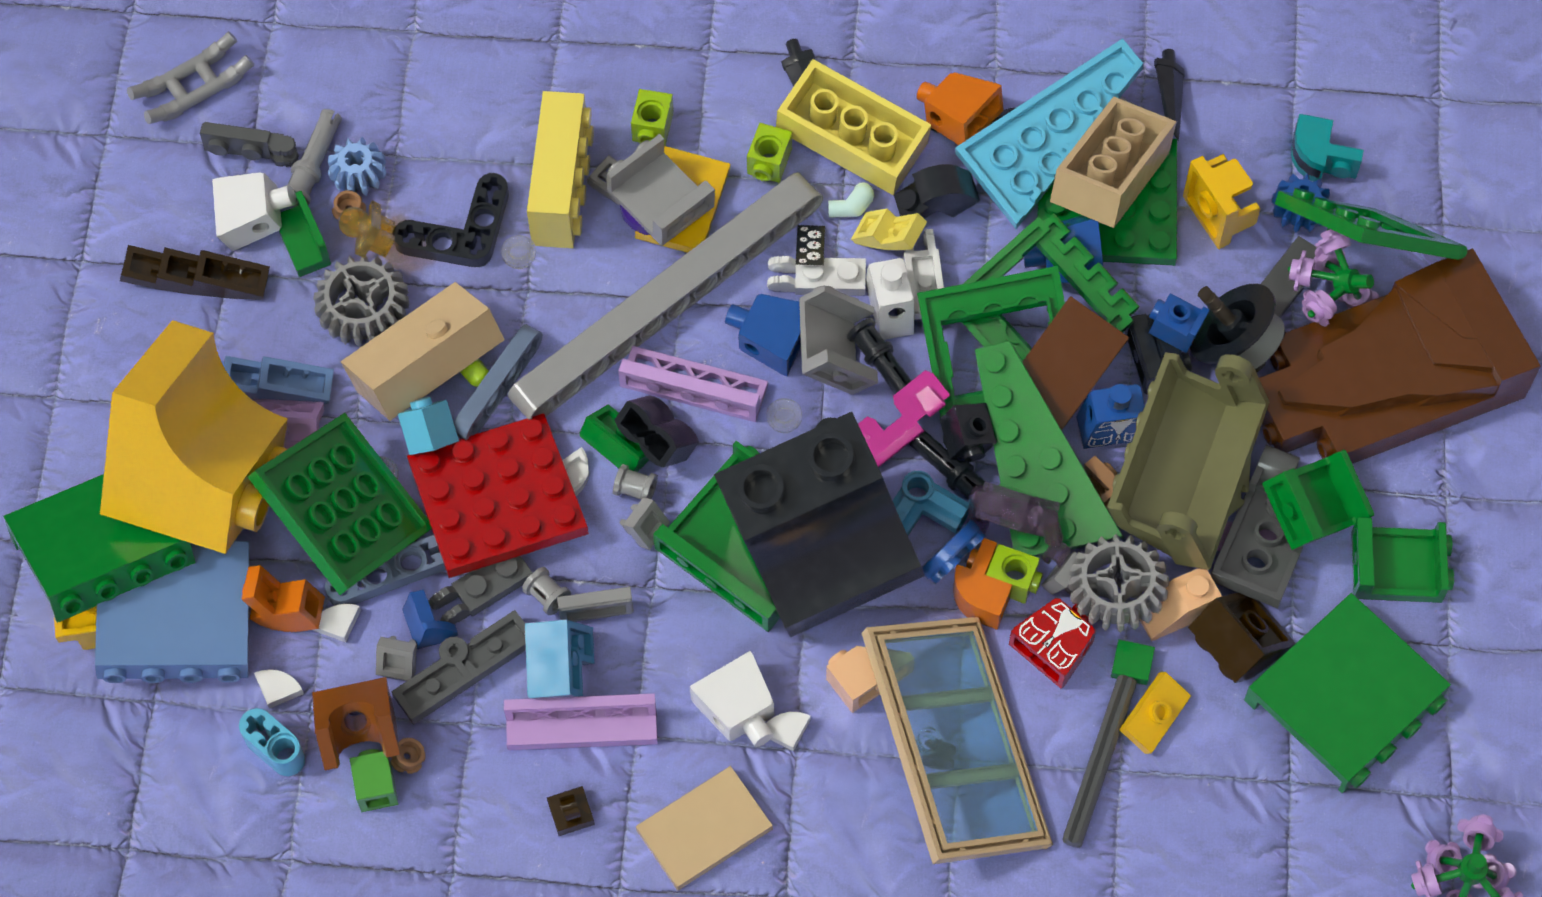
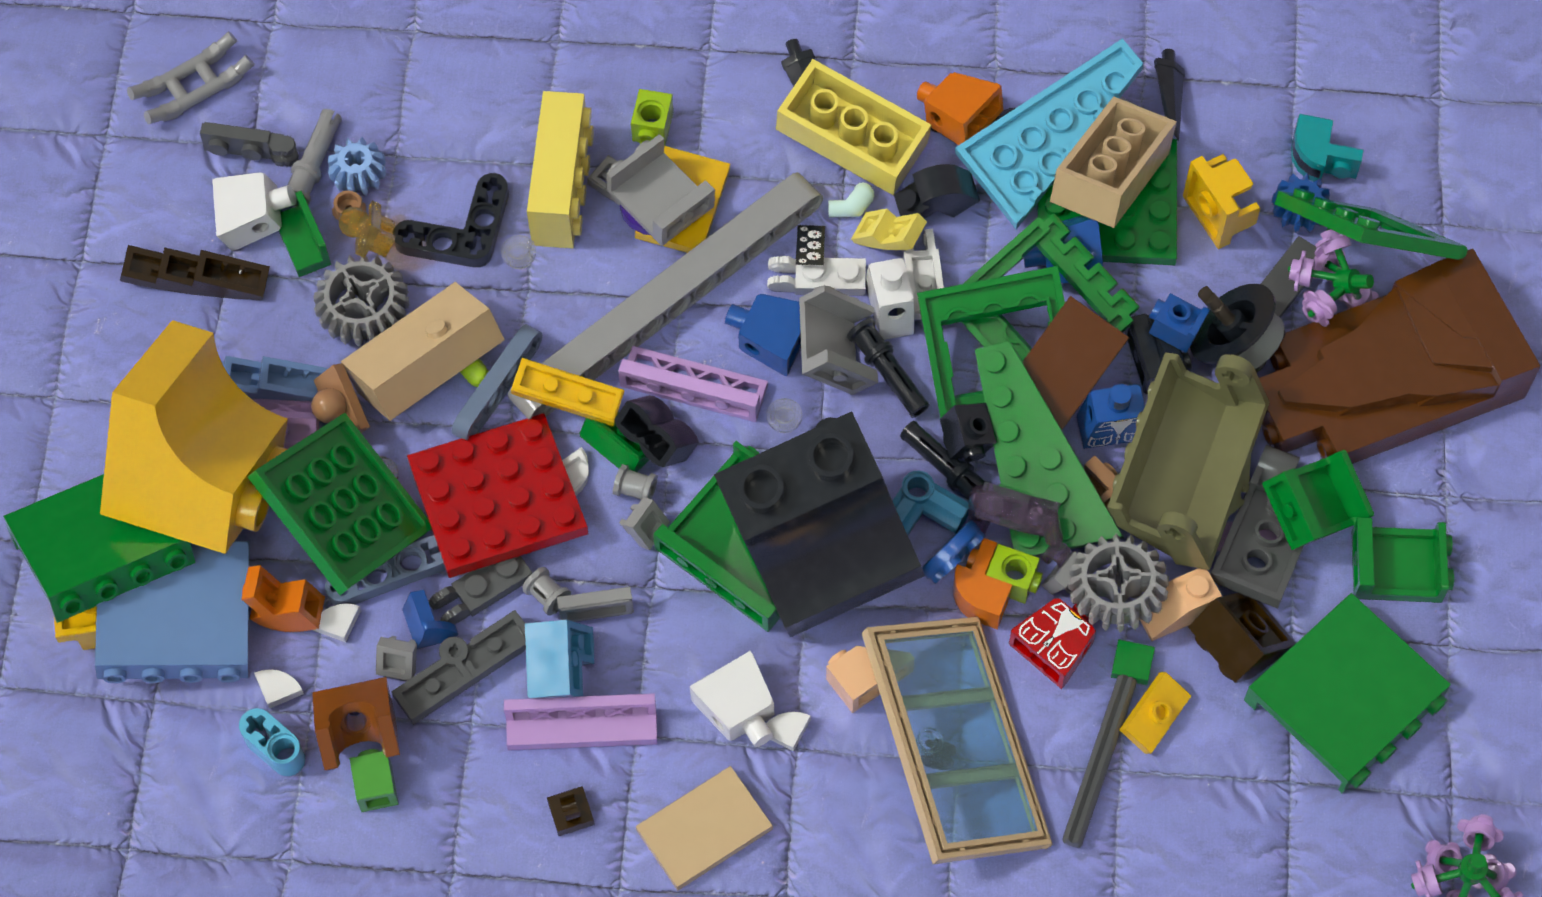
medium nougat plate [391,738,426,774] -> none
medium azure brick [398,397,459,455] -> none
lime brick [747,122,792,183] -> none
dark pink piece [858,370,950,468] -> none
none -> medium nougat tile [311,363,370,434]
none -> yellow tile [510,358,625,426]

